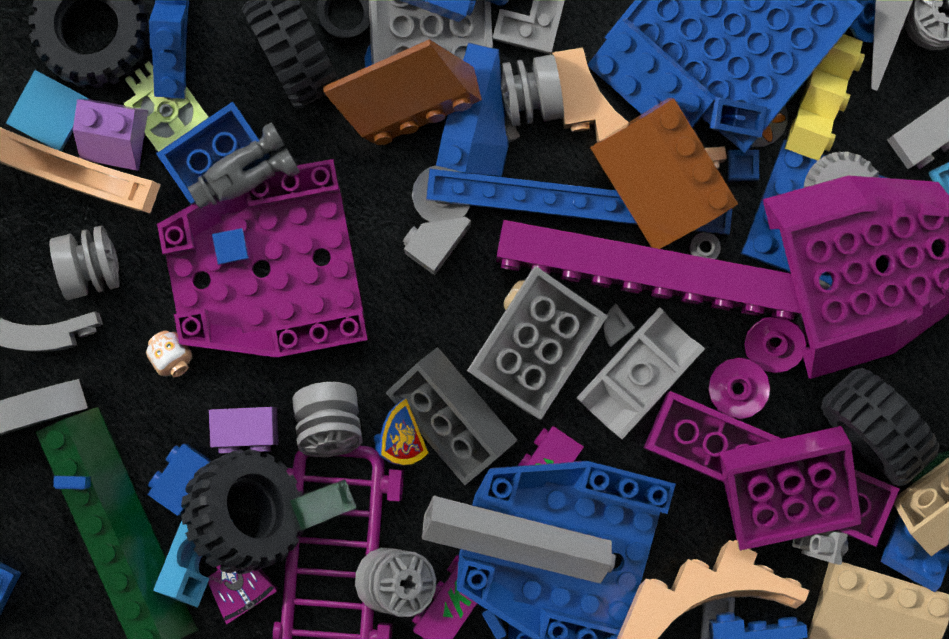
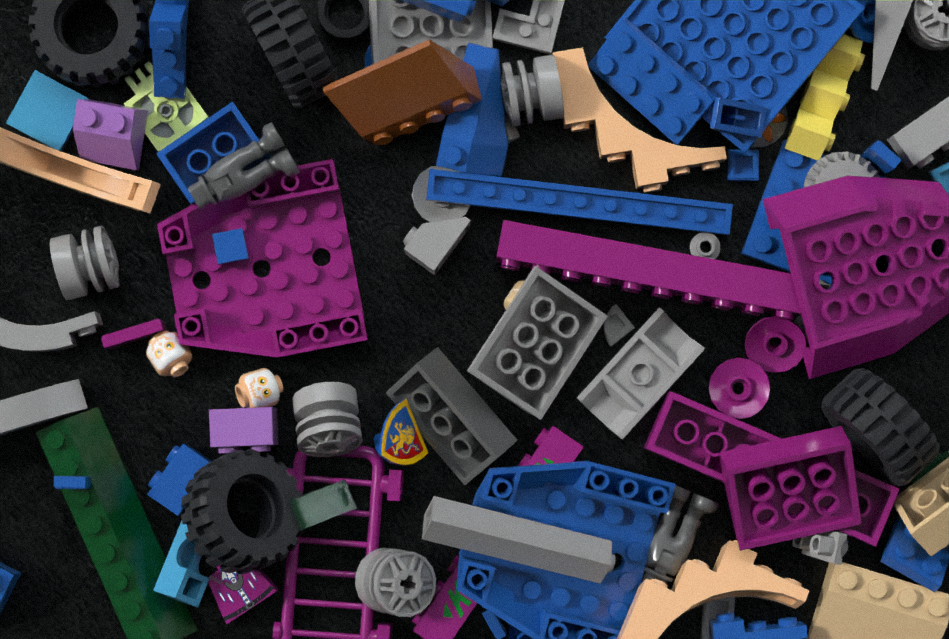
dark orange slope [590,98,738,249] -> none
none -> magenta tile [101,319,167,349]
none -> head [235,368,283,408]
none -> dark grey piece [642,485,719,585]
none -> blue tile [861,140,901,176]

